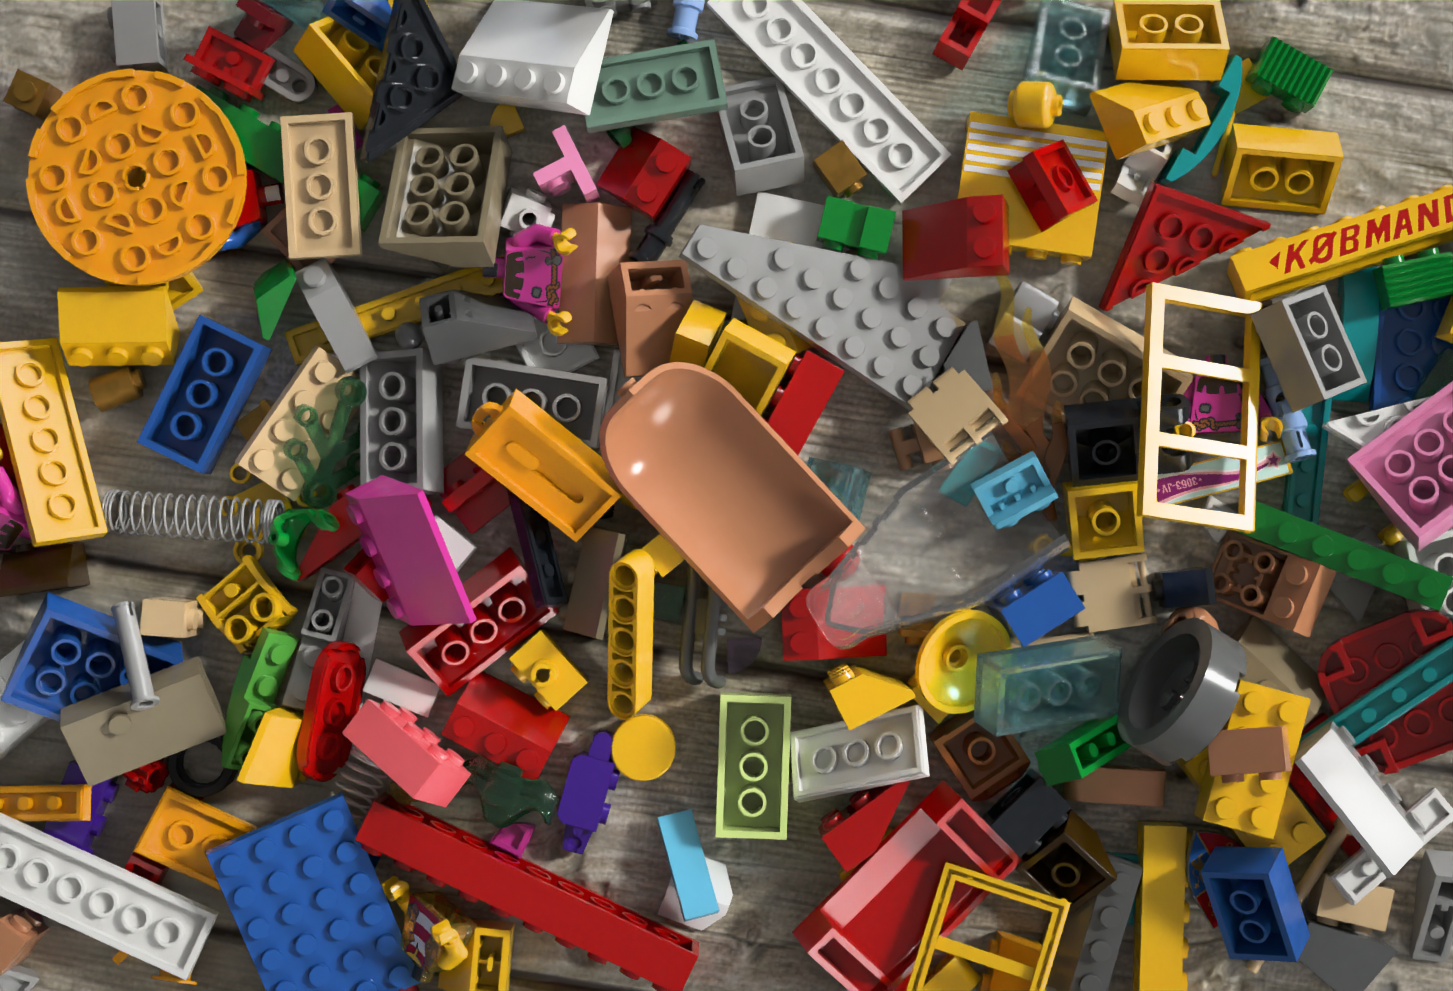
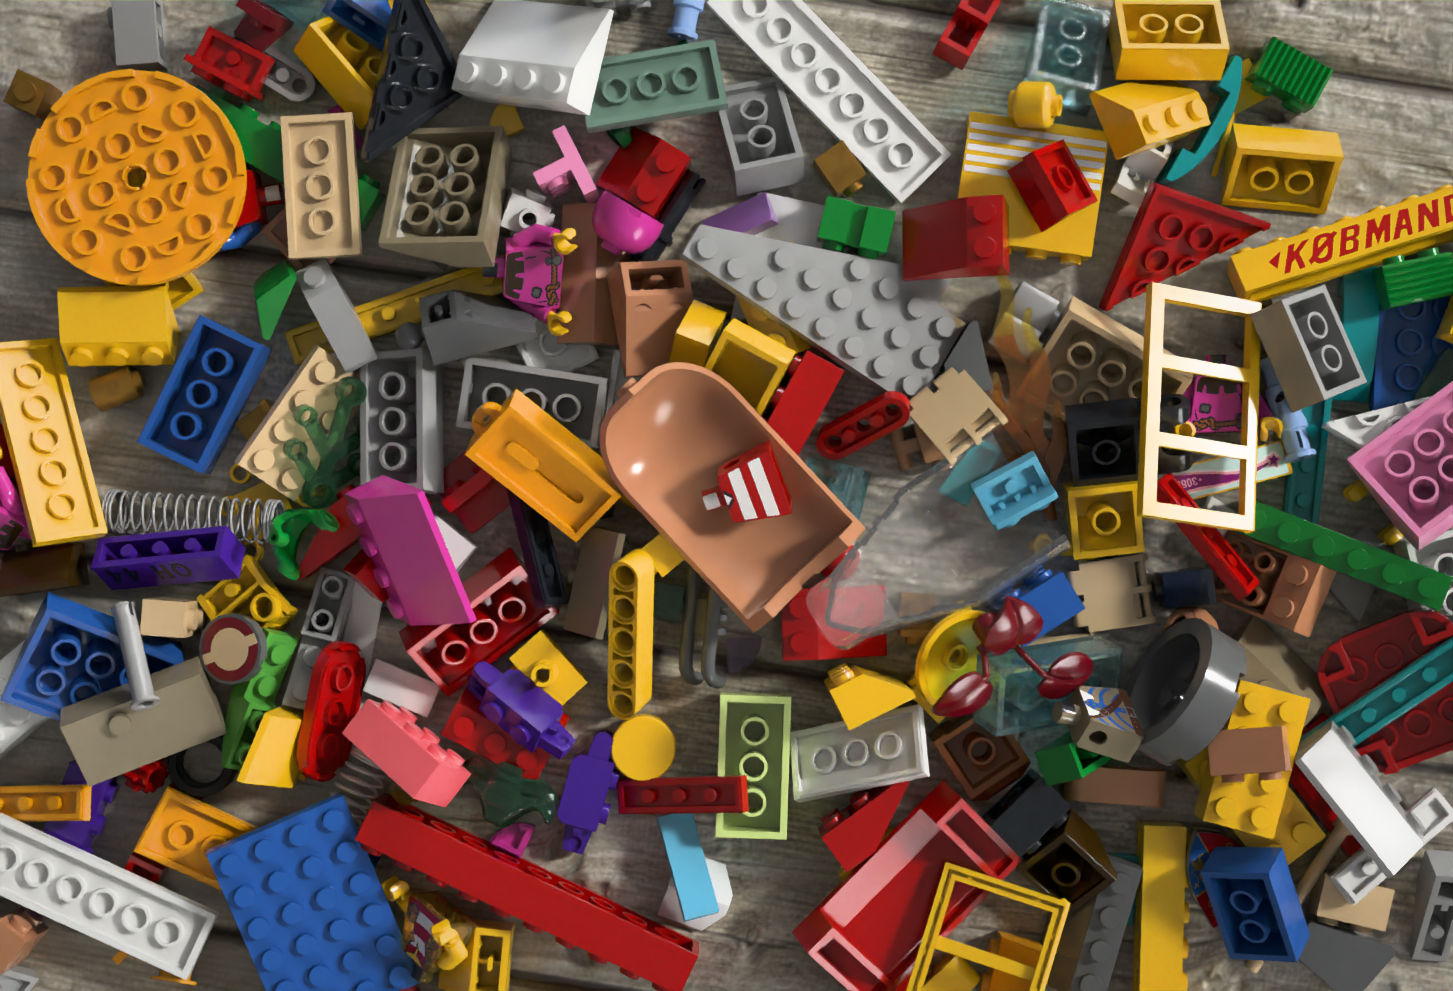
none -> dark purple brick [91,526,246,590]
none -> tile [199,613,268,685]
none -> dark purple hinge [466,661,576,760]
none -> dark pink cylinder [592,191,664,256]
none -> red tile [617,775,749,814]
none -> red torso [702,440,792,523]
none -> medium lavender slope [703,192,779,235]
none -> red plate [816,391,911,460]
none -> dark red plant [931,596,1094,717]
none -> dark tan torso [1052,686,1145,763]
none -> red tile [1156,473,1259,601]

